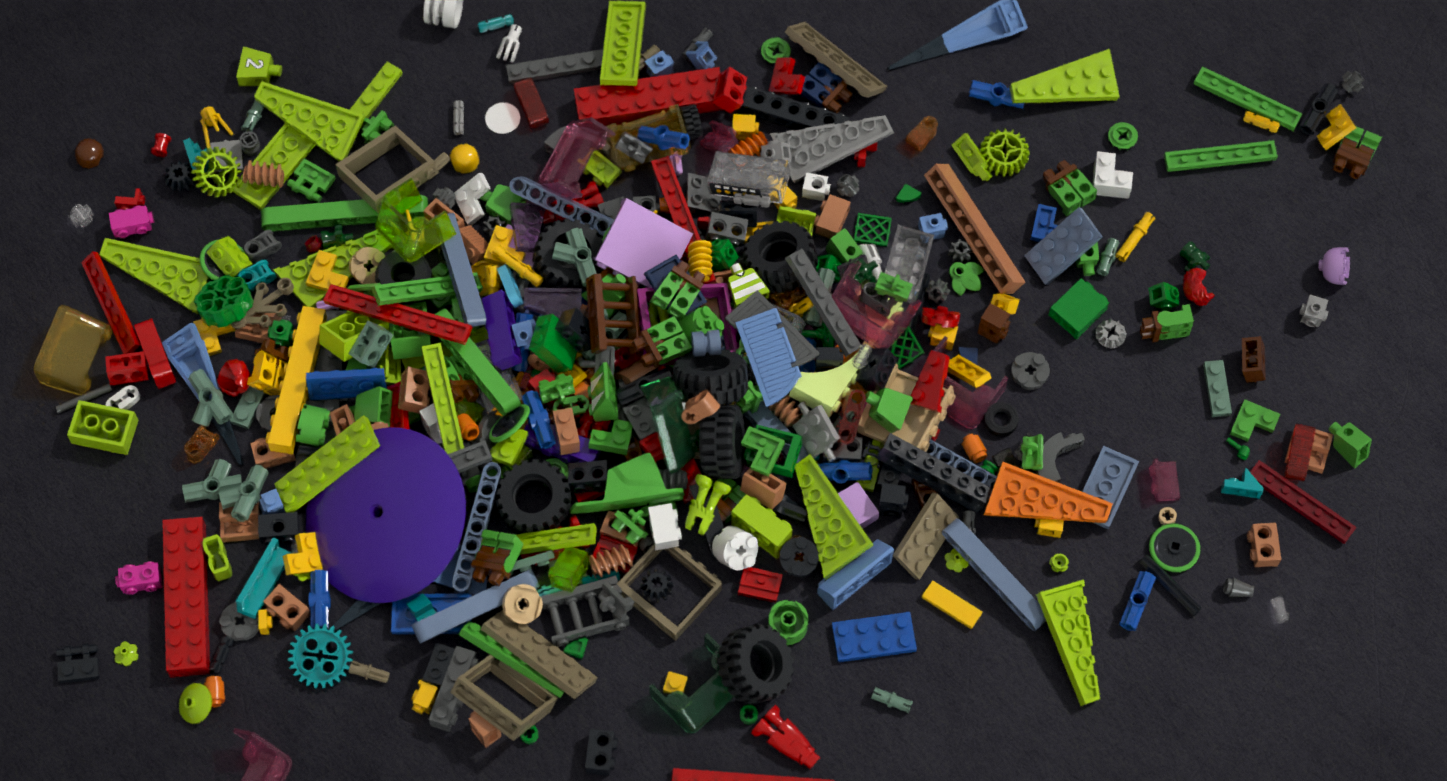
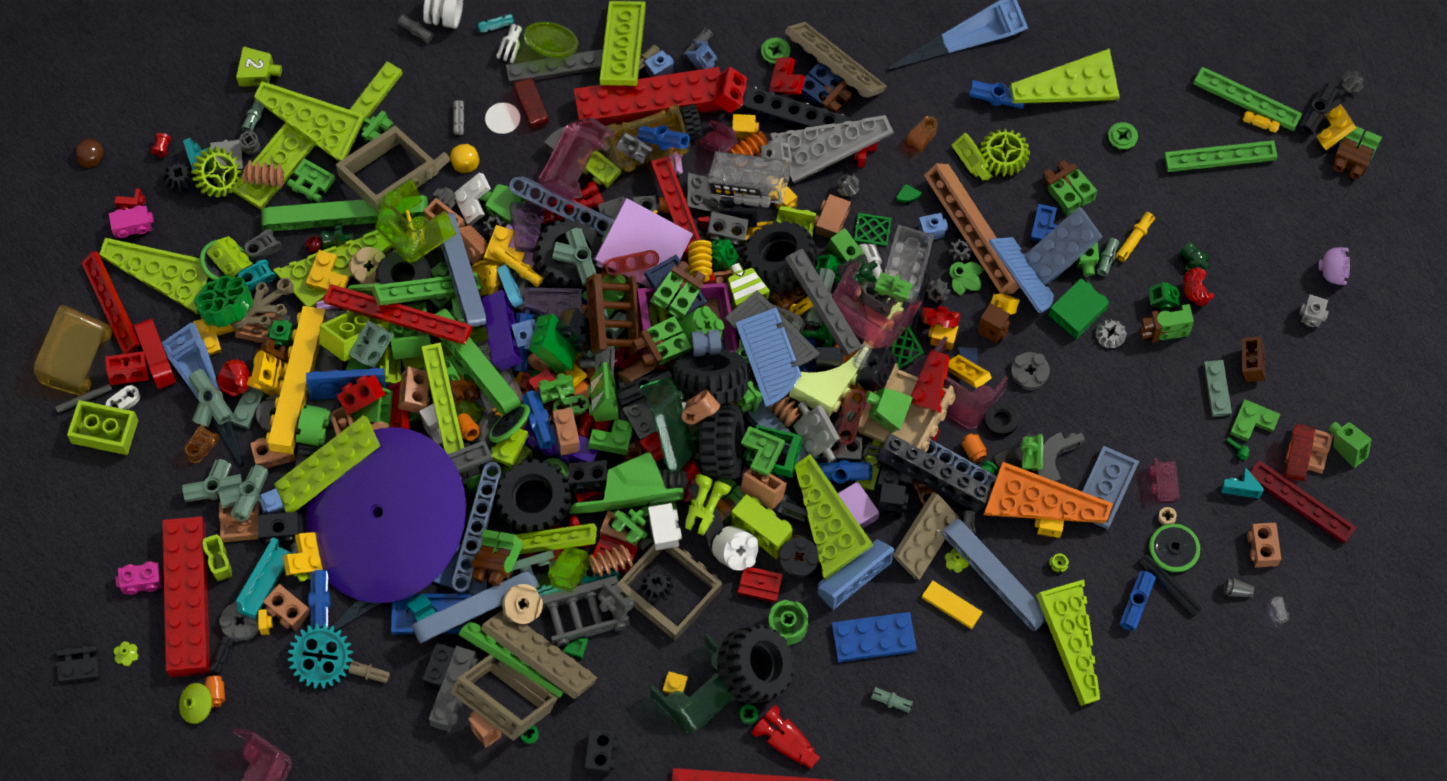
clear gear [69,204,94,227] -> none
yellow plant [200,106,233,148] -> none
yellow brick [412,680,439,714] -> none
white brick [802,172,831,201] -> none
white brick [1092,151,1133,199] -> none
none -> red brick [337,374,386,415]
none -> dark grey pin [398,14,434,43]
none -> clear neon green dish [524,22,578,58]
none -> clear red beam [602,250,659,275]
none -> medium blue piece [988,237,1054,313]

